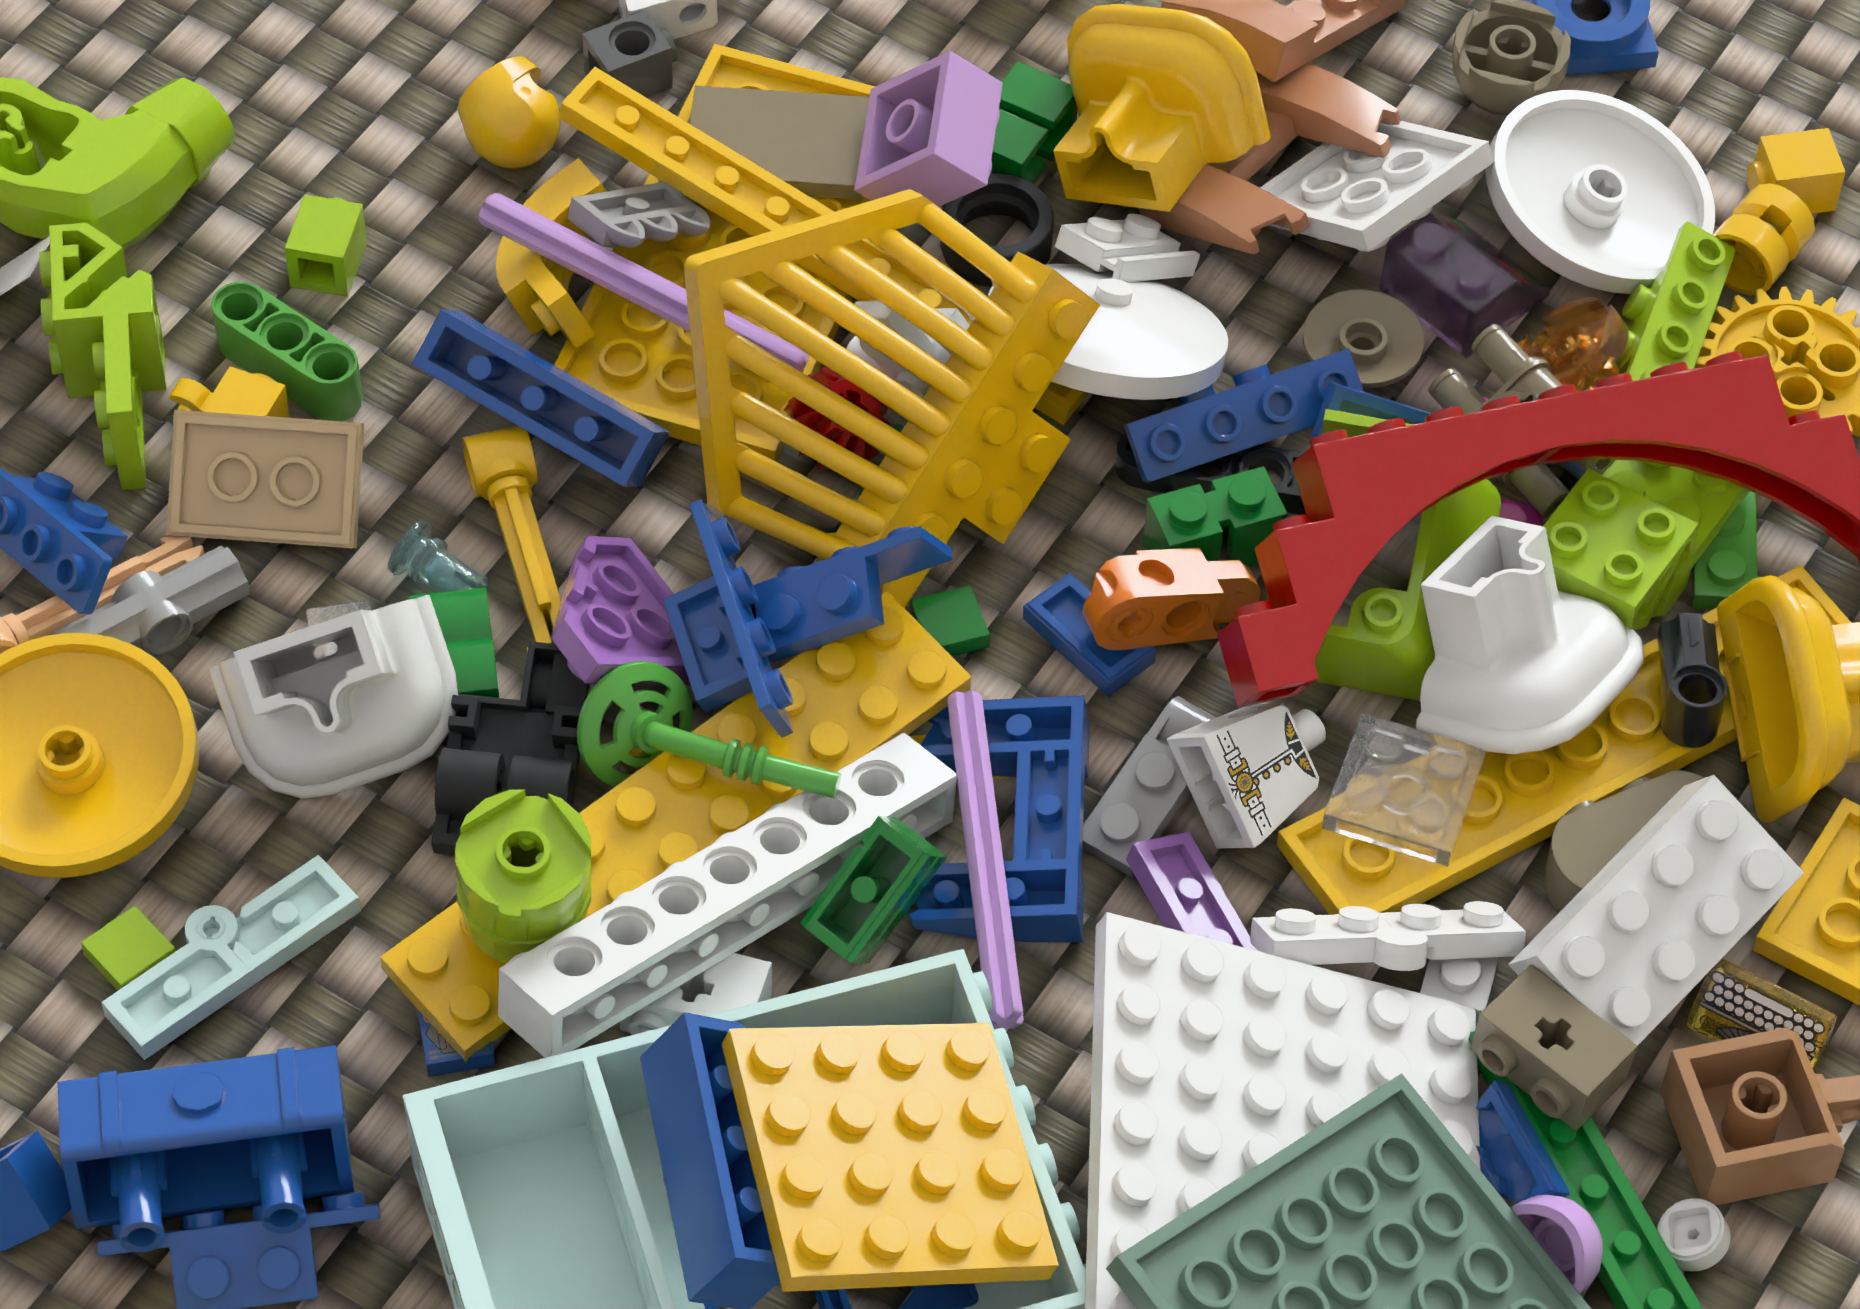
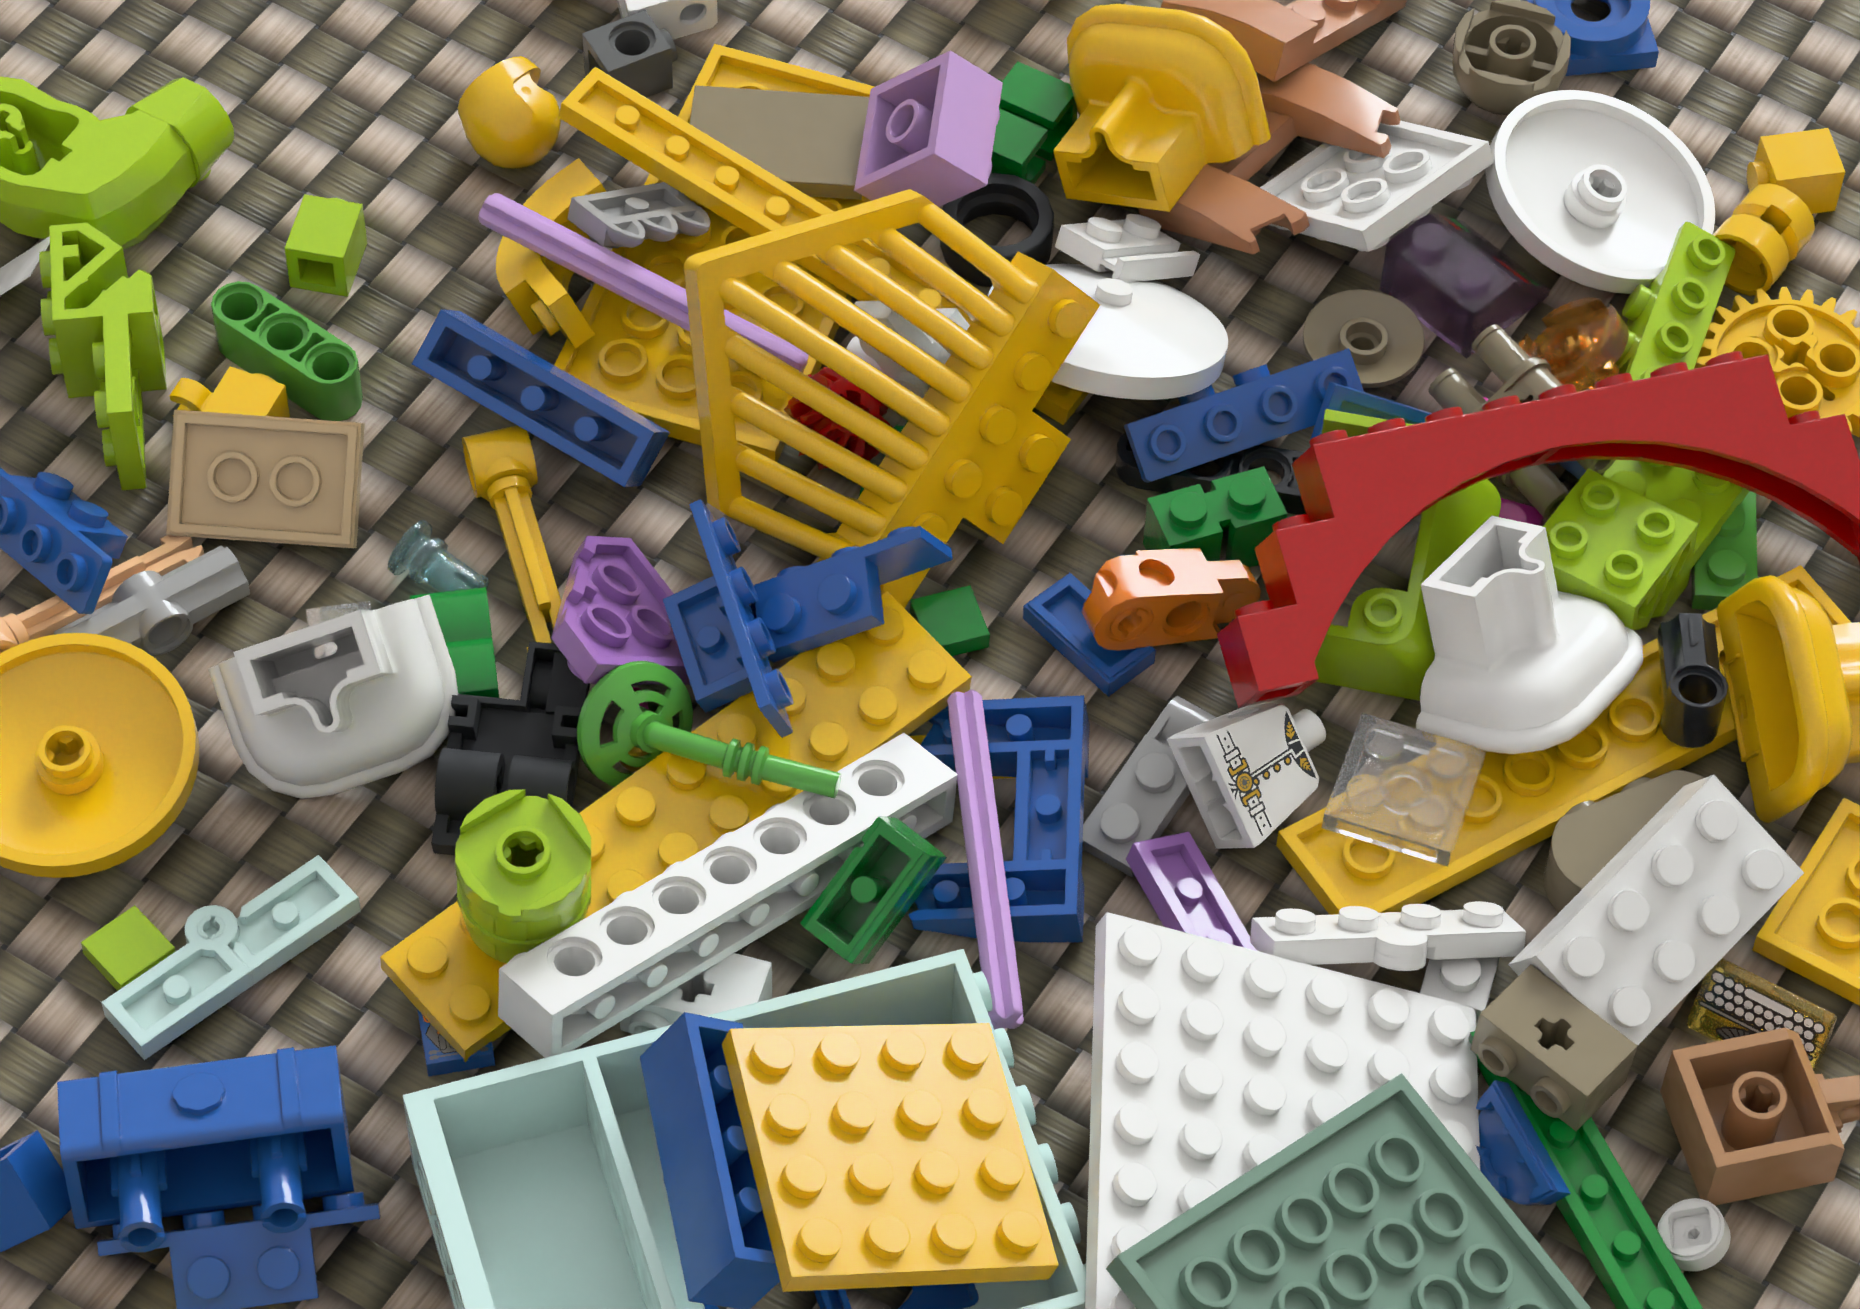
lavender helmet [1511,1195,1603,1294] -> none

